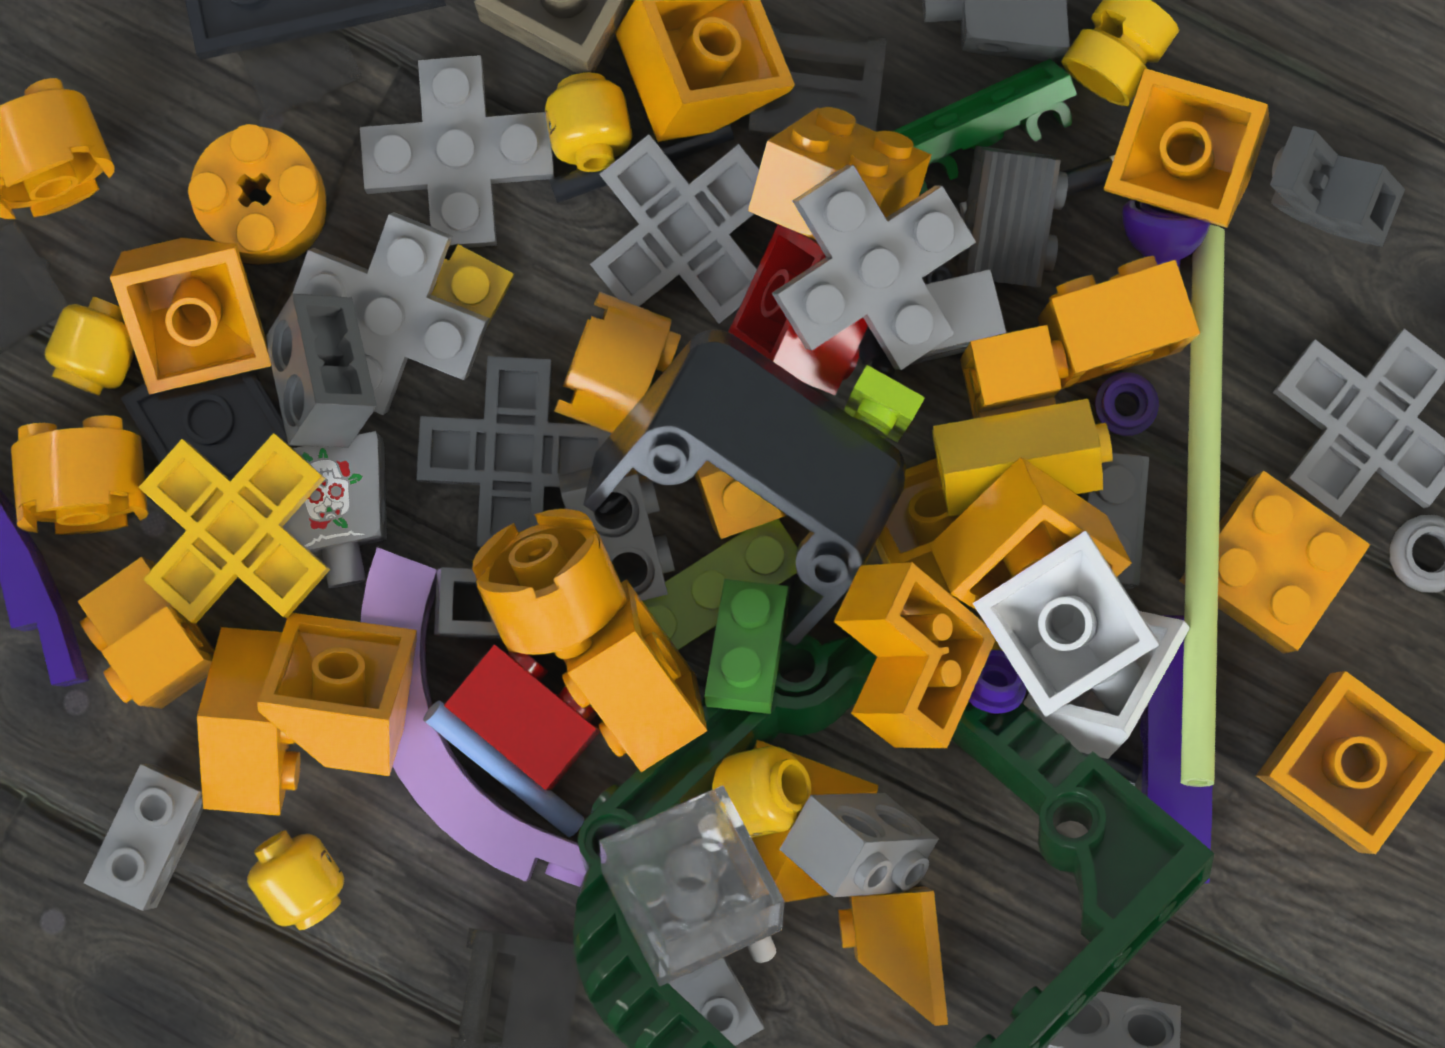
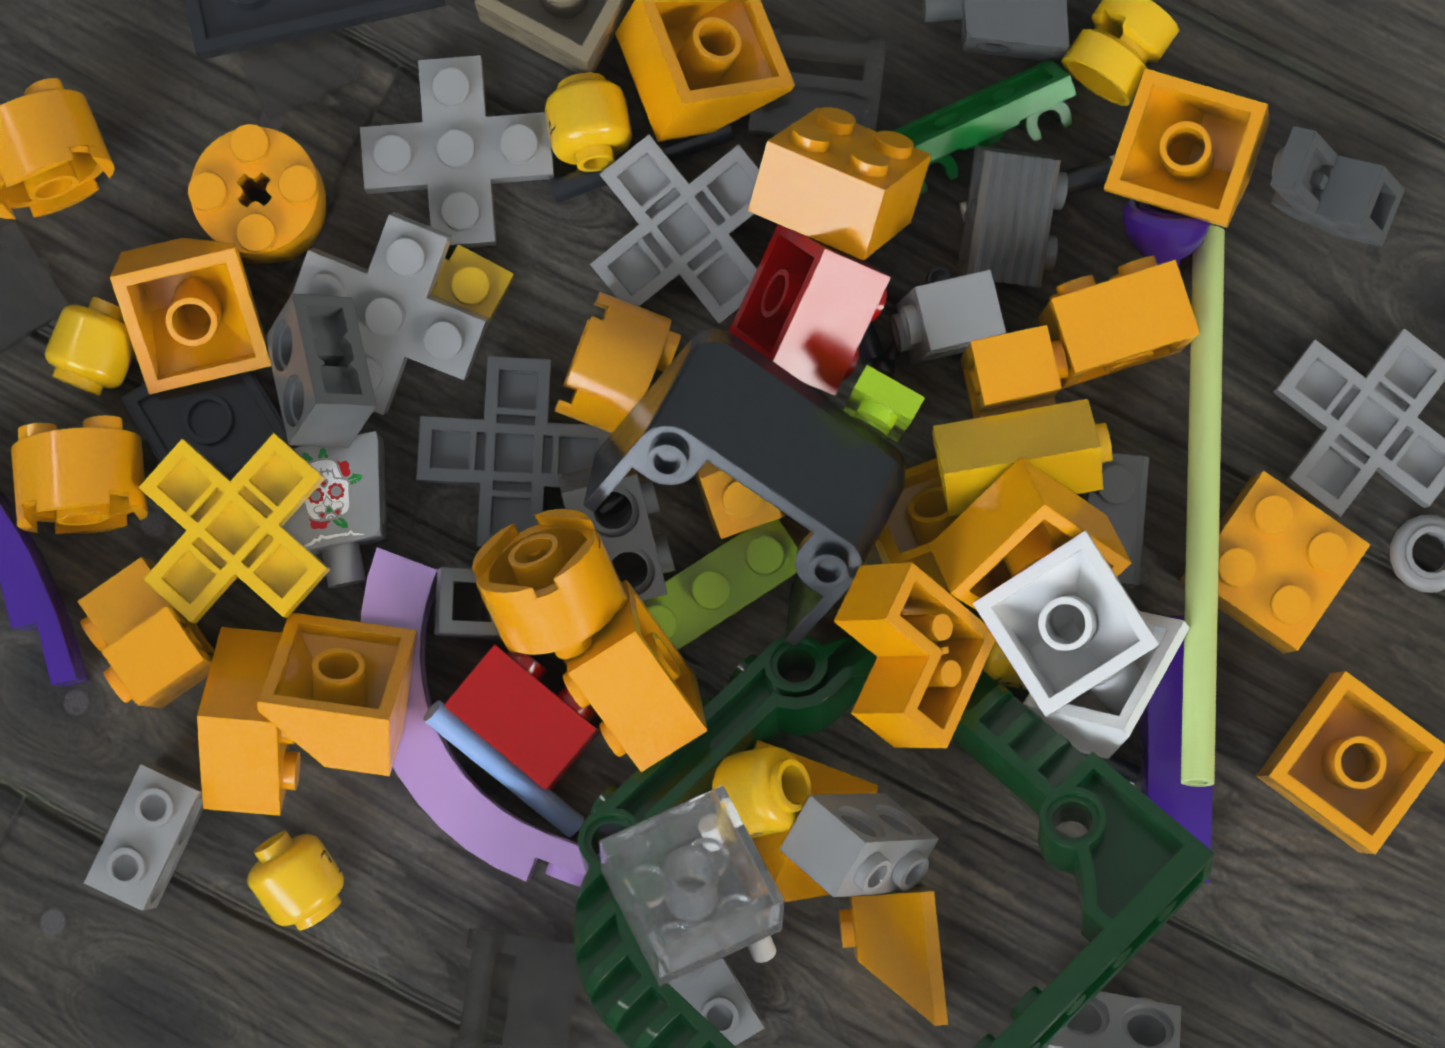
bright green plate [704,579,789,714] -> none
light grey plate [772,165,976,370] -> none
dark purple plate [969,650,1027,714] -> none
dark purple plate [1094,372,1159,436] -> none

